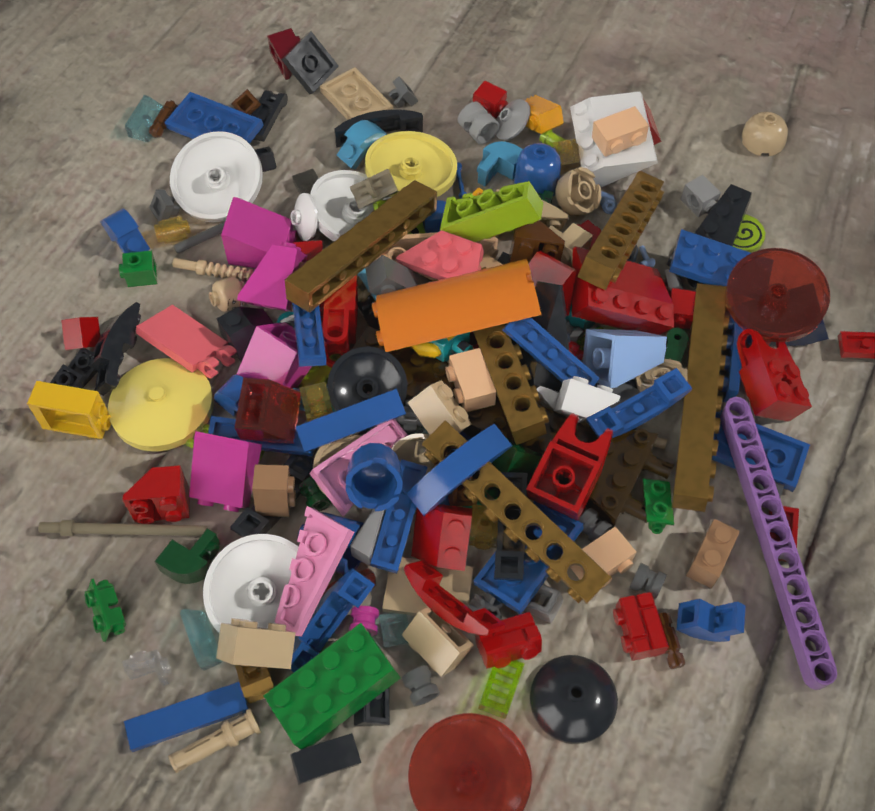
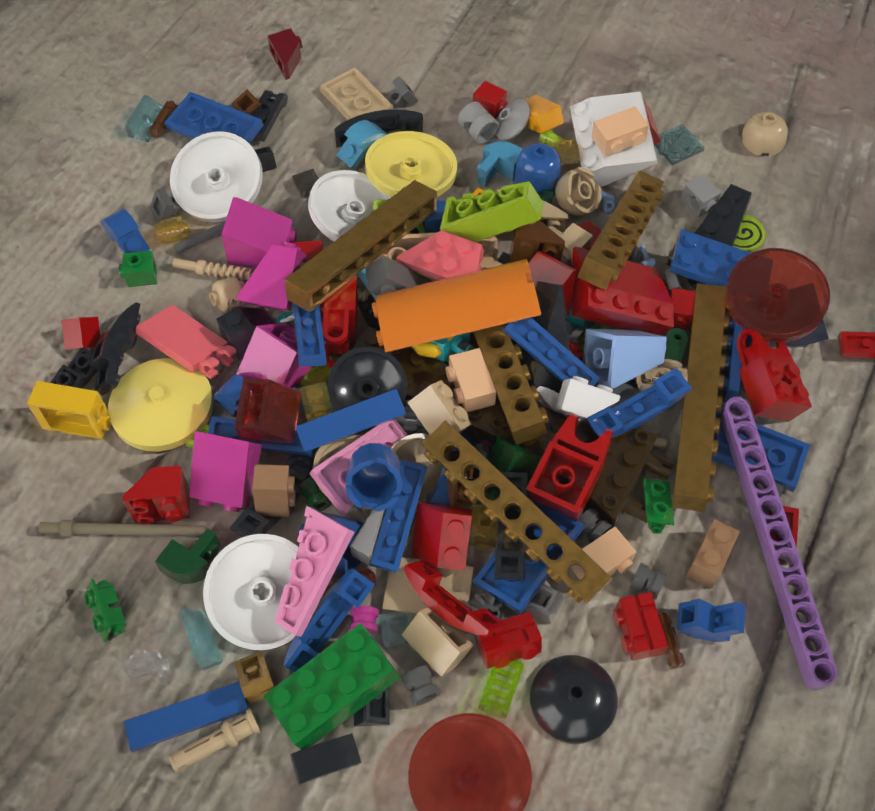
tan brick [216,618,295,669] -> none
black plate [281,31,339,95] -> none
white dish [291,193,318,241] -> none
dark tan hips [350,169,399,210] -> none
blue slope [406,424,512,516] -> none
blue hinge [456,162,467,199] -> none
none -> clear light blue piece [654,124,704,166]

